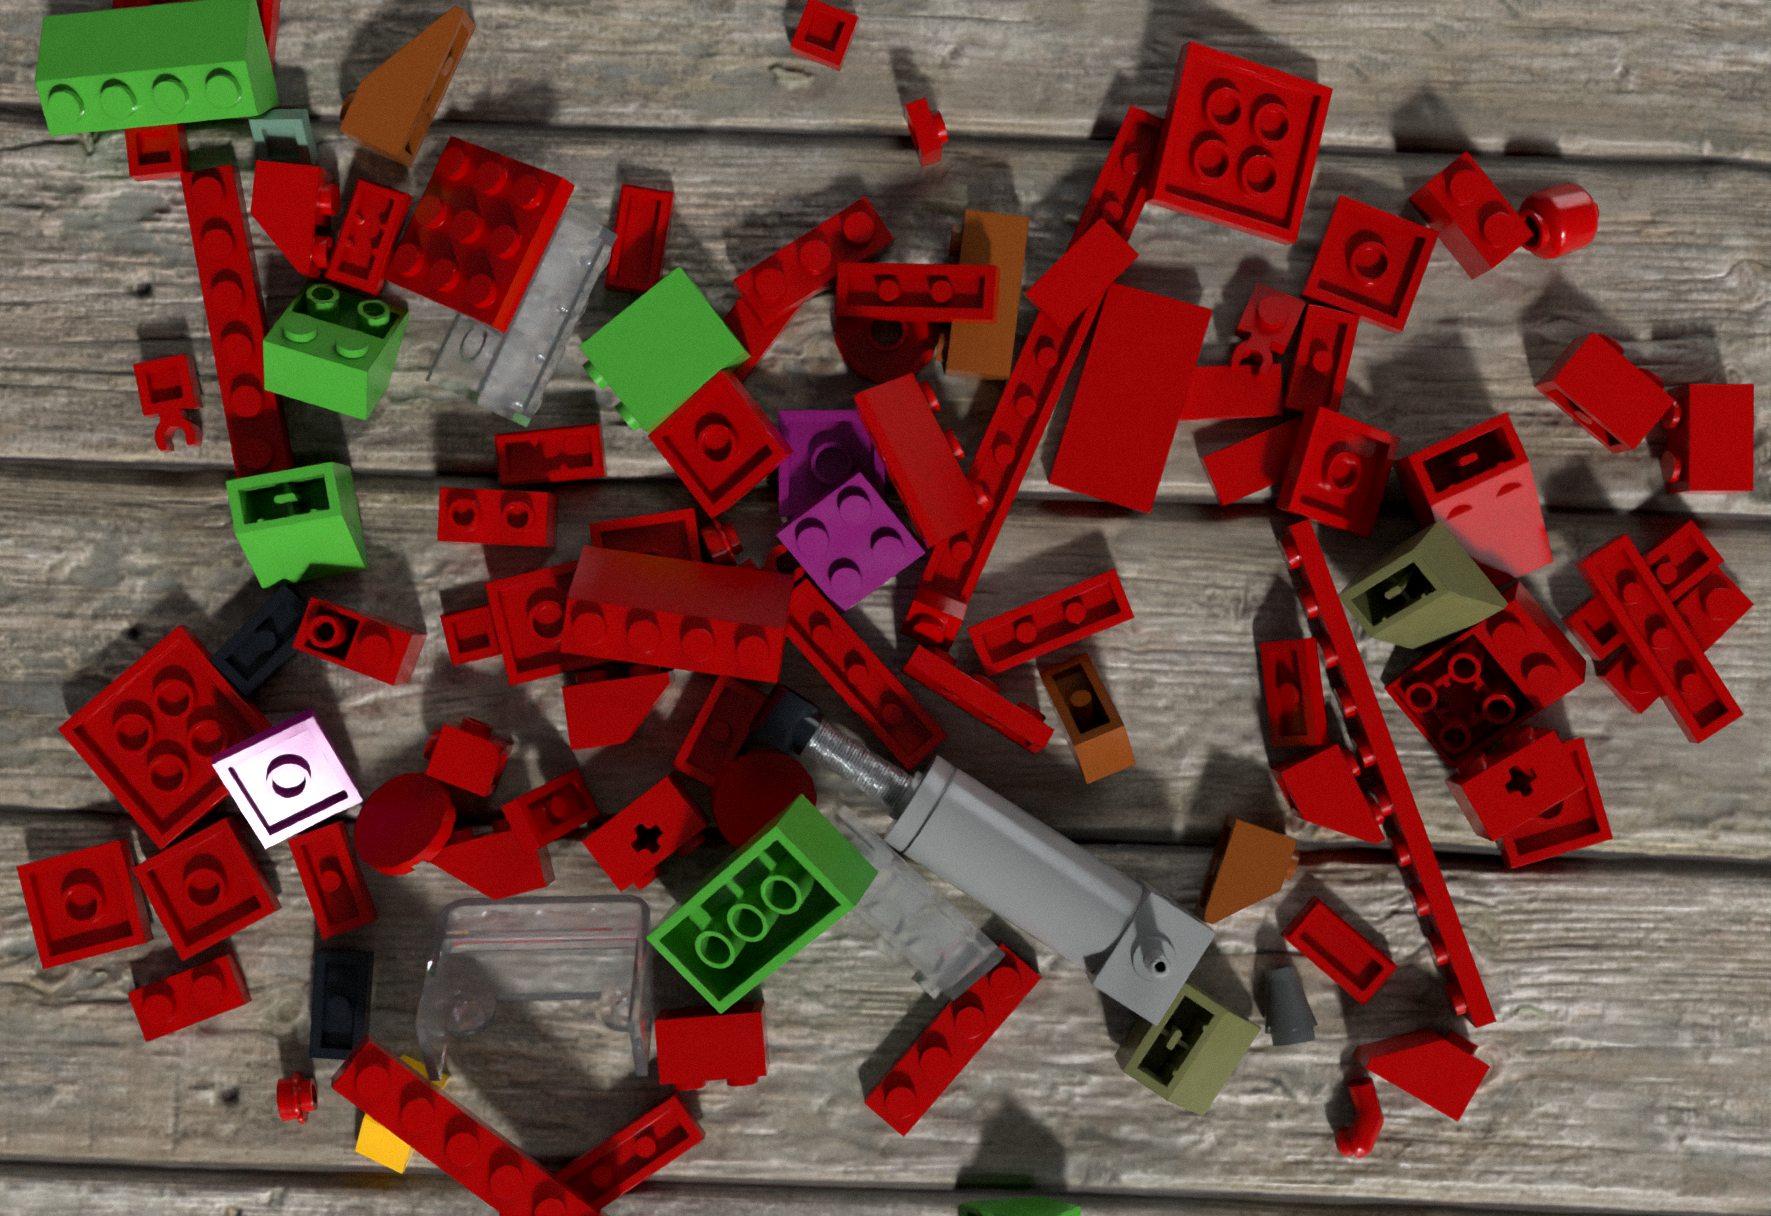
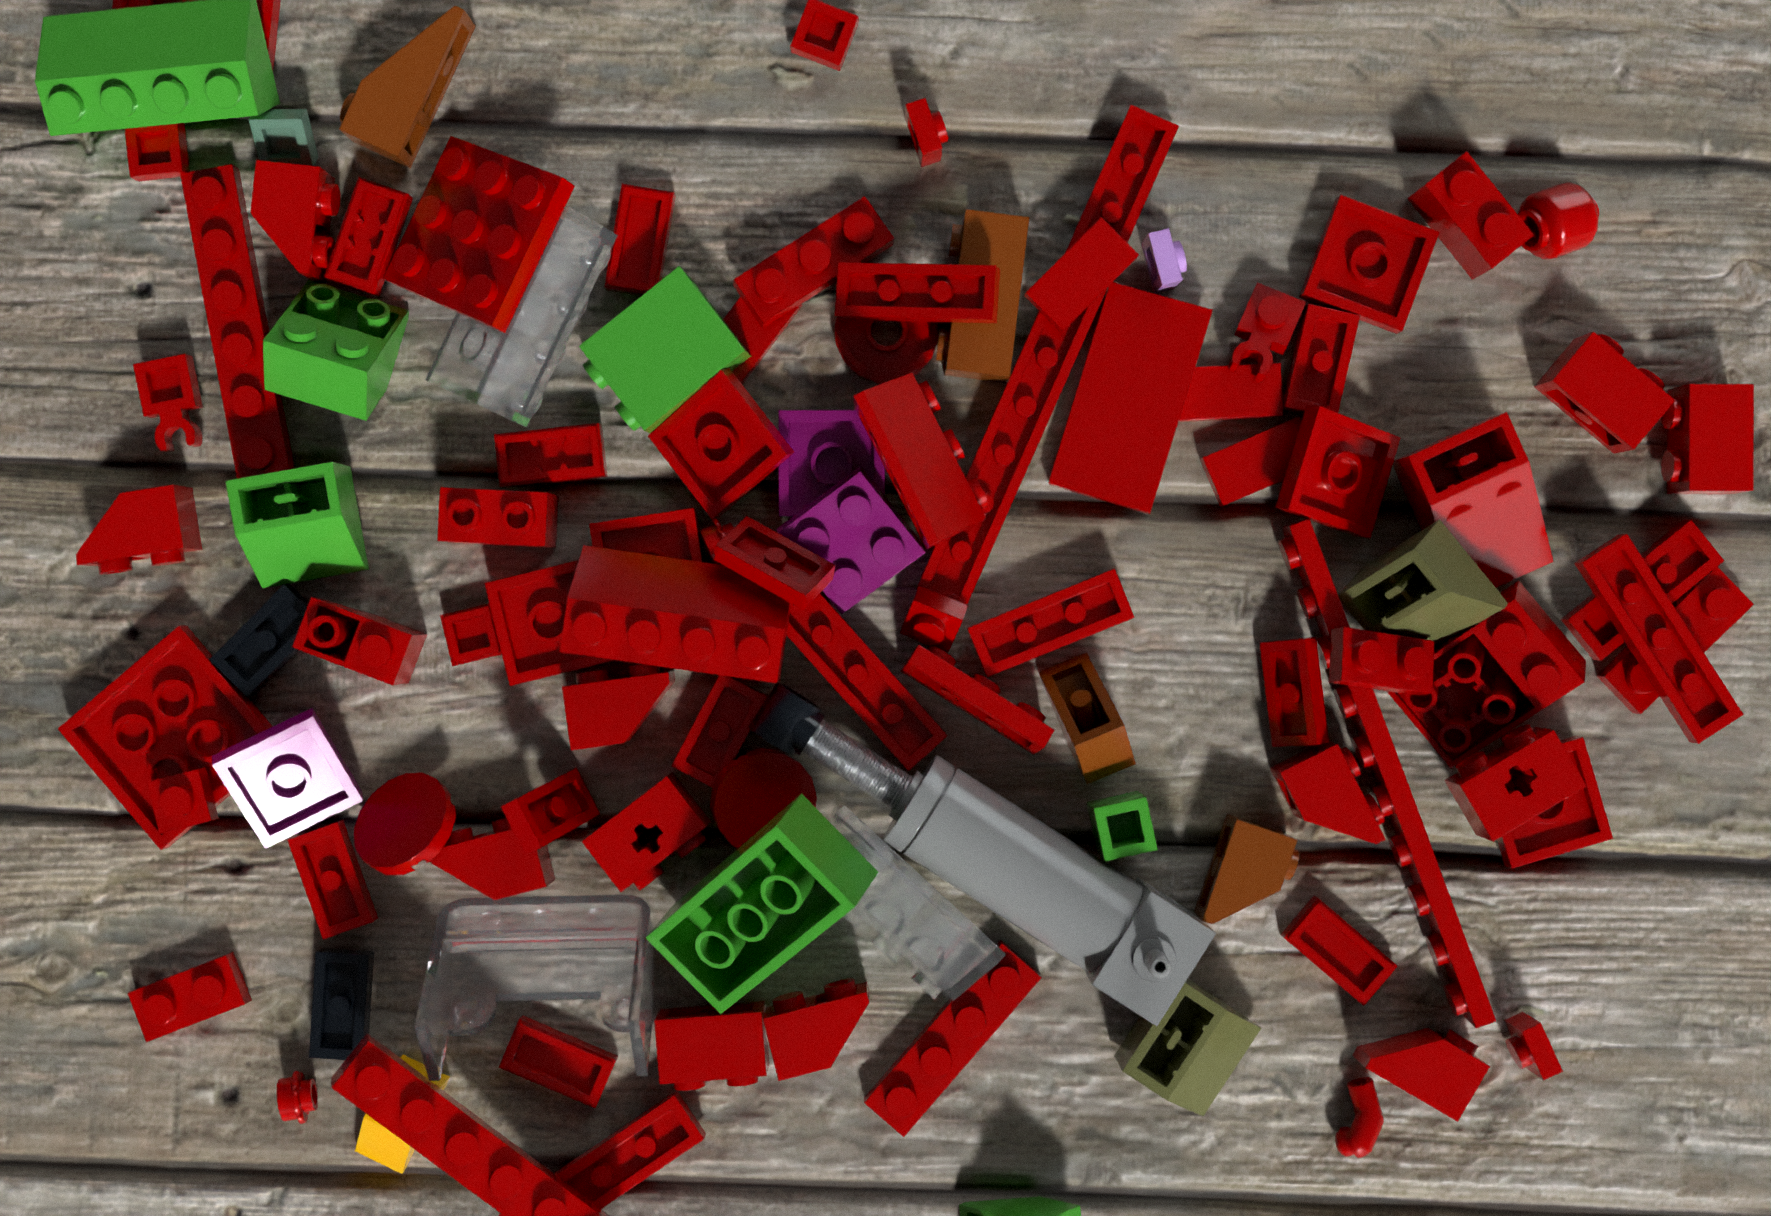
red plate [16,837,154,969] -> none
red plate [132,815,282,961] -> none
red brick [424,716,514,797] -> none
red plate [1144,41,1333,246] -> none
dark grey cone [1263,965,1318,1046] -> none
none -> red slope [76,484,203,575]
none -> red plate [146,767,219,834]
none -> red tile [498,1015,618,1109]
none -> red plate [714,516,835,610]
none -> red slope [763,978,870,1081]
none -> bright green brick [1087,791,1158,861]
none -> lavender plate [1141,228,1187,294]
none -> red plate [1329,627,1434,696]
none -> red plate [1504,1012,1563,1080]

